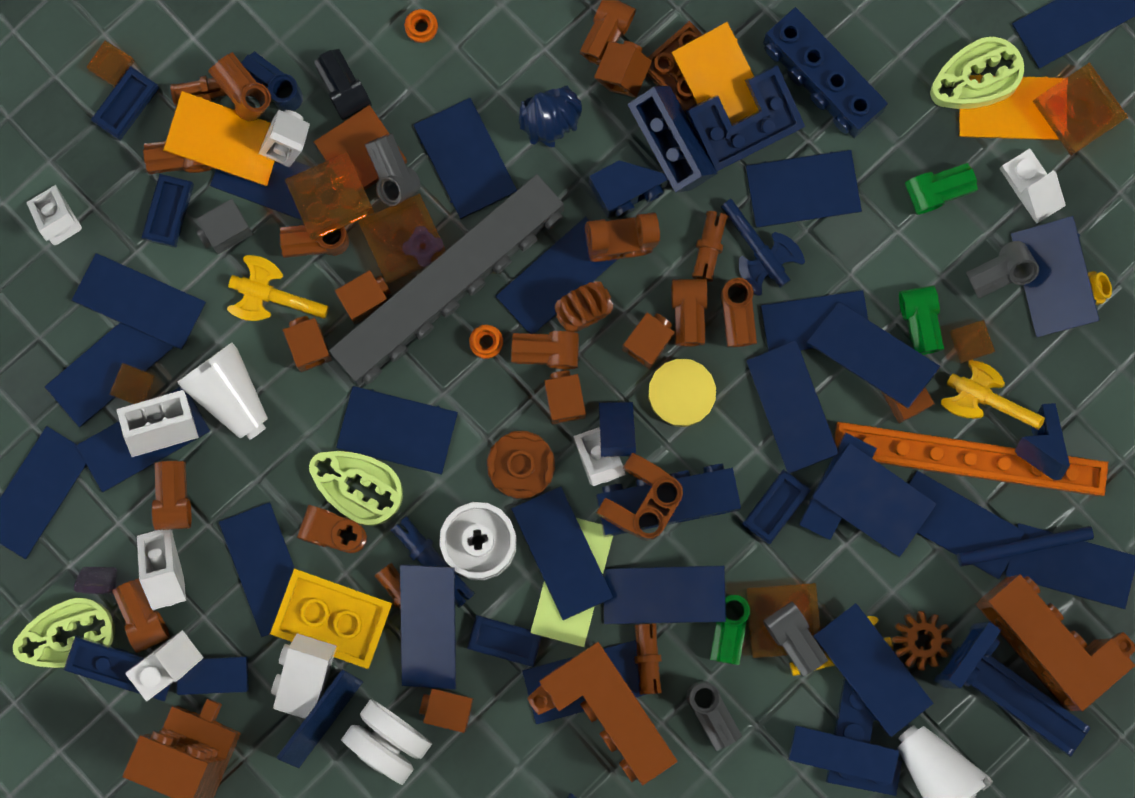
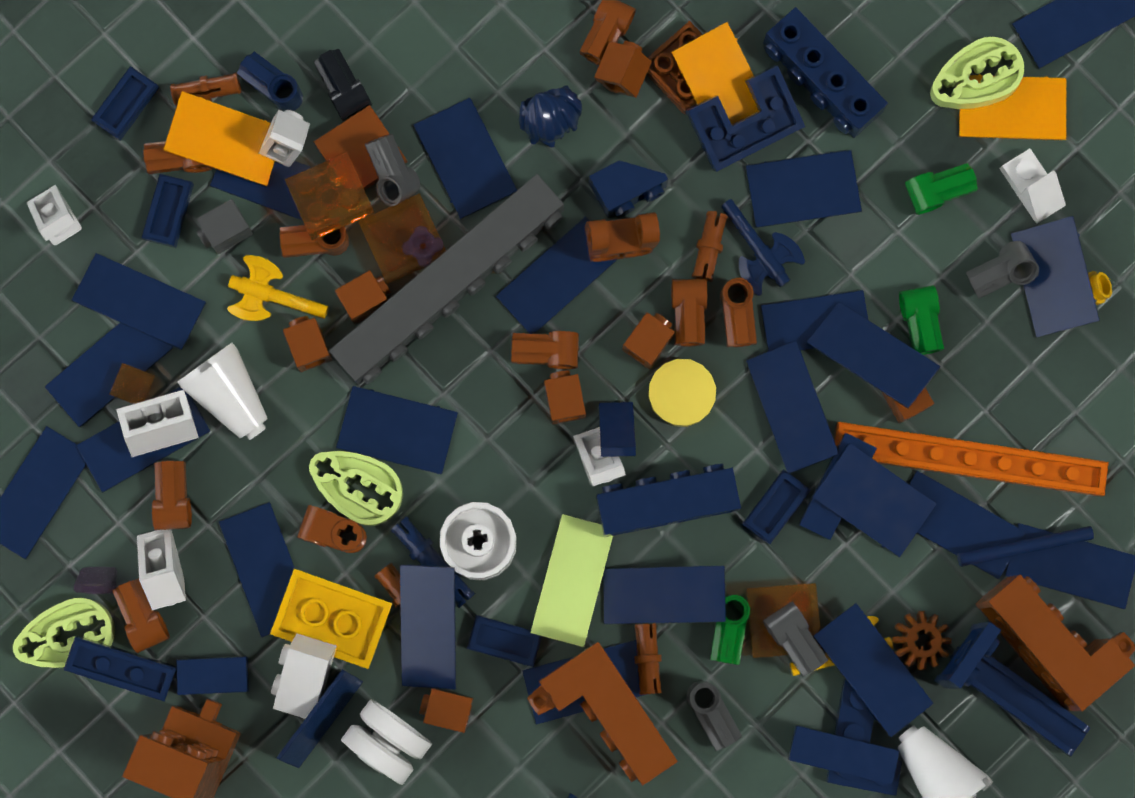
clear orange tile [86,40,135,87] -> none
white slope [125,630,204,702] -> none
dark orange piece [208,52,271,121] -> none
orange plate [404,9,438,43] -> none
orange plate [469,325,503,359] -> none
dark orange tile [487,431,555,499] -> none
dark blue piece [511,486,613,621] -> none
dark orange gear [554,281,614,332] -> none
dark orange piece [596,453,683,541] -> none
dark blue brick [628,86,718,193] -> none
yellow piece [941,360,1045,430] -> none
clear orange tile [950,320,995,364] -> none
dark blue slope [1015,403,1070,480] -> none
clear orange plate [1033,62,1128,156] -> none

